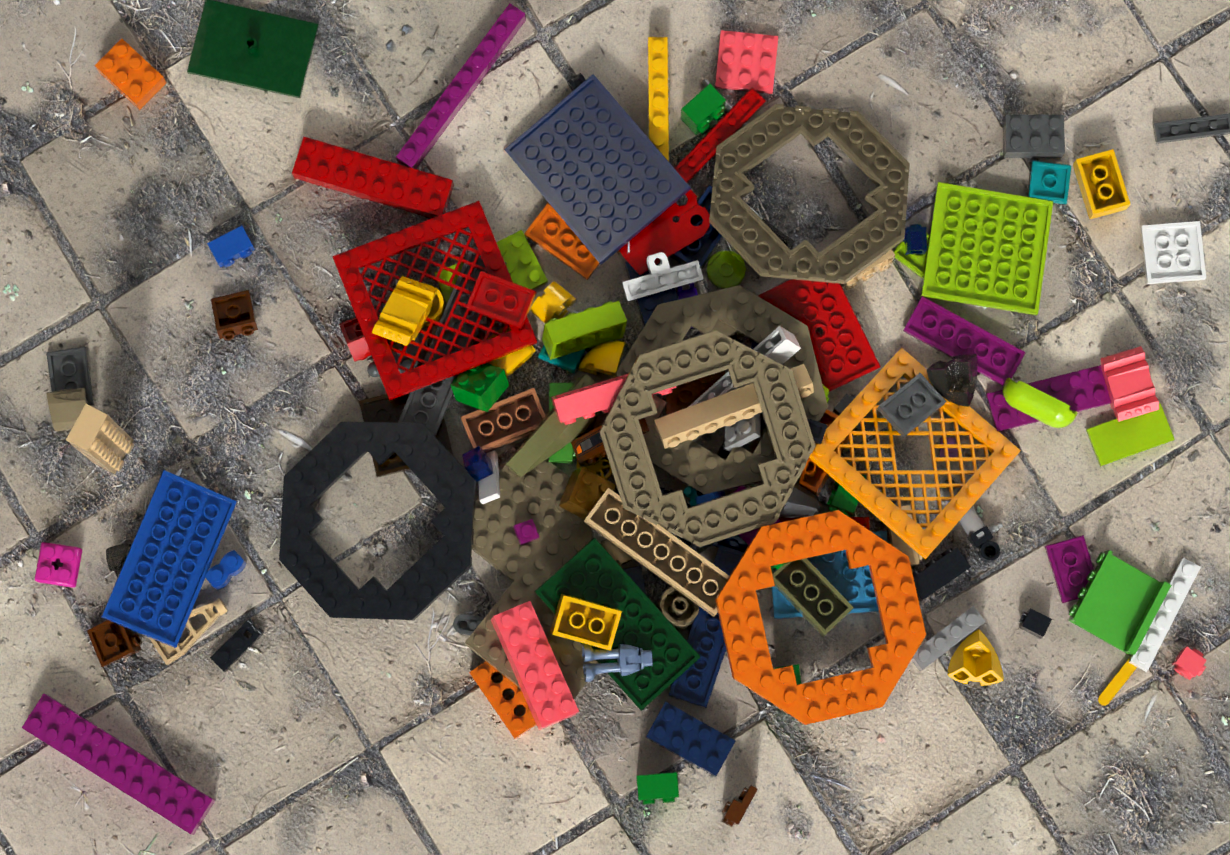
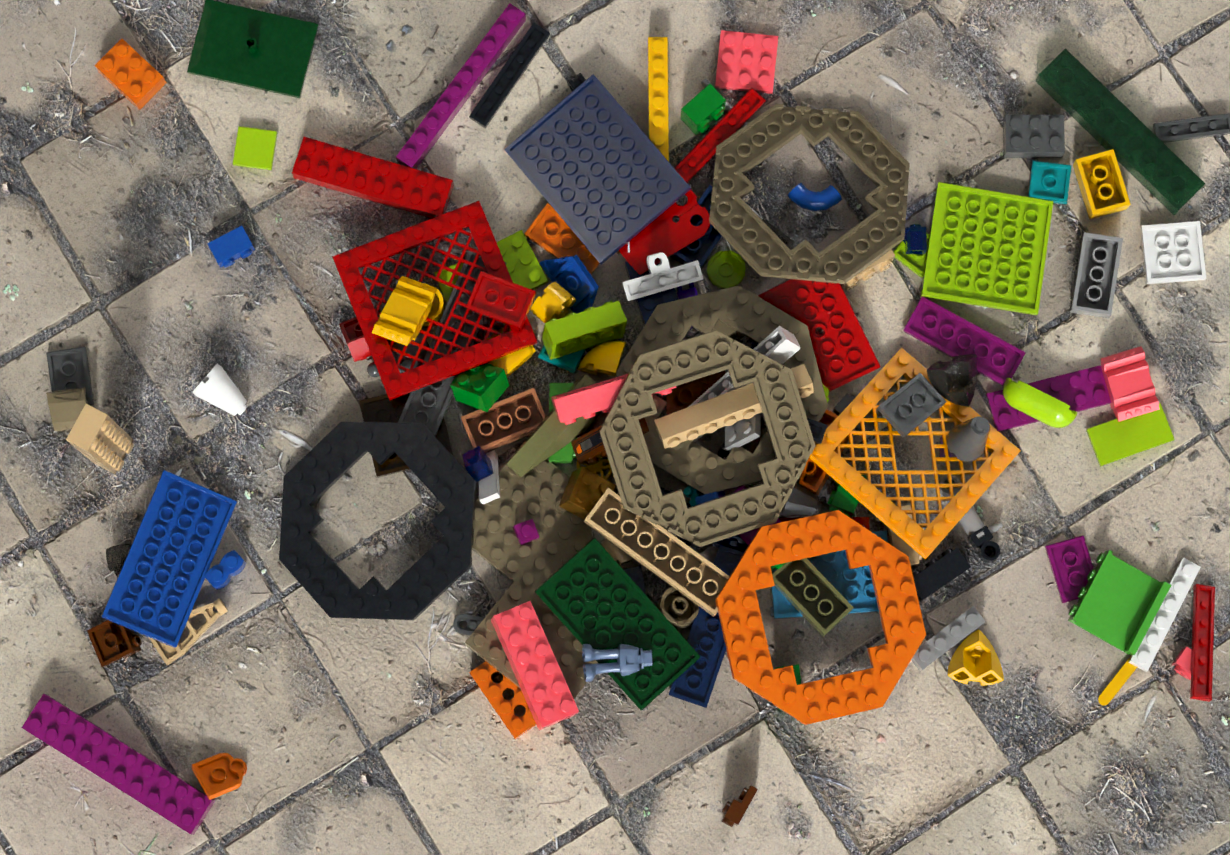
dark pink brick [35,542,82,588] -> none
black plate [210,619,264,672] -> none
reddish brown plate [211,290,258,340] -> none
yellow brick [550,594,622,651] -> none
green brick [636,772,679,805] -> none
dark blue brick [646,701,736,777] -> none
black brick [1019,608,1052,639] -> none
none -> white cone [192,363,248,416]
none -> orange plate [192,753,247,800]
none -> lime tile [233,126,278,170]
none -> black plate [469,23,550,129]
none -> blue wing [539,255,599,314]
none -> blue cylinder [788,183,842,211]
none -> dark grey cone [947,416,990,462]
none -> clear green brick [1035,48,1205,215]
none -> light grey brick [1070,232,1123,319]
none -> red tile [1190,584,1215,702]

